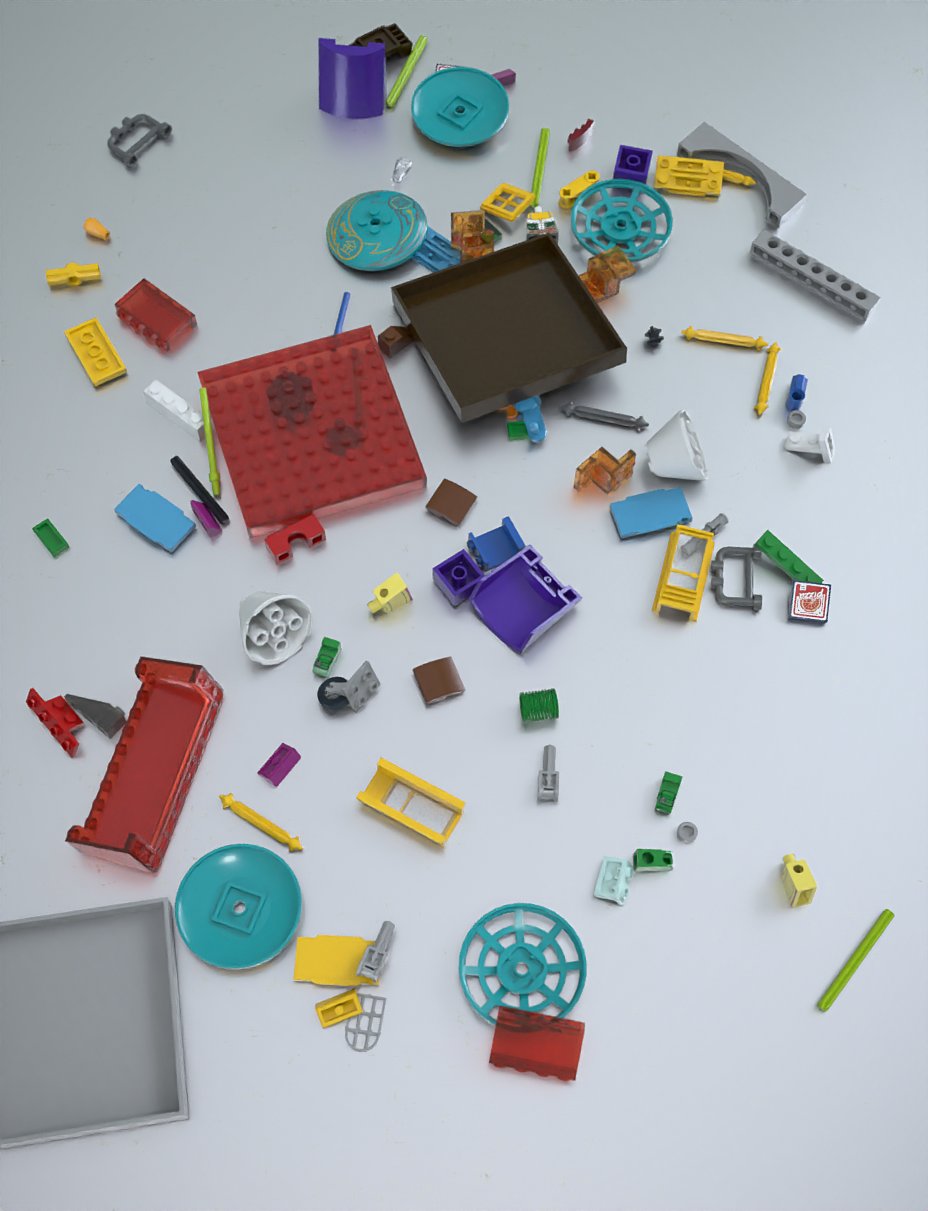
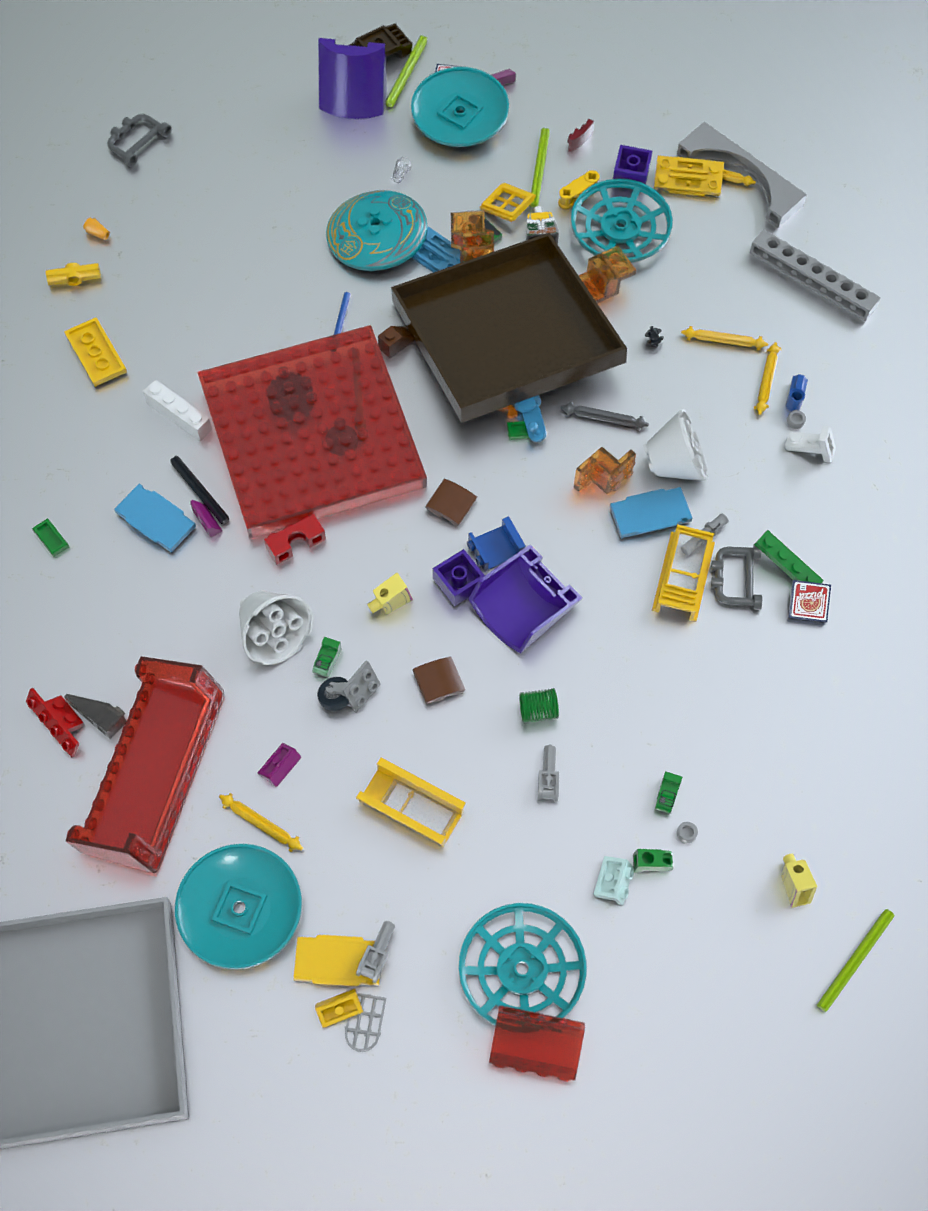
clear red panel [114,278,197,351] -> none
lime bar [199,388,221,496] -> none

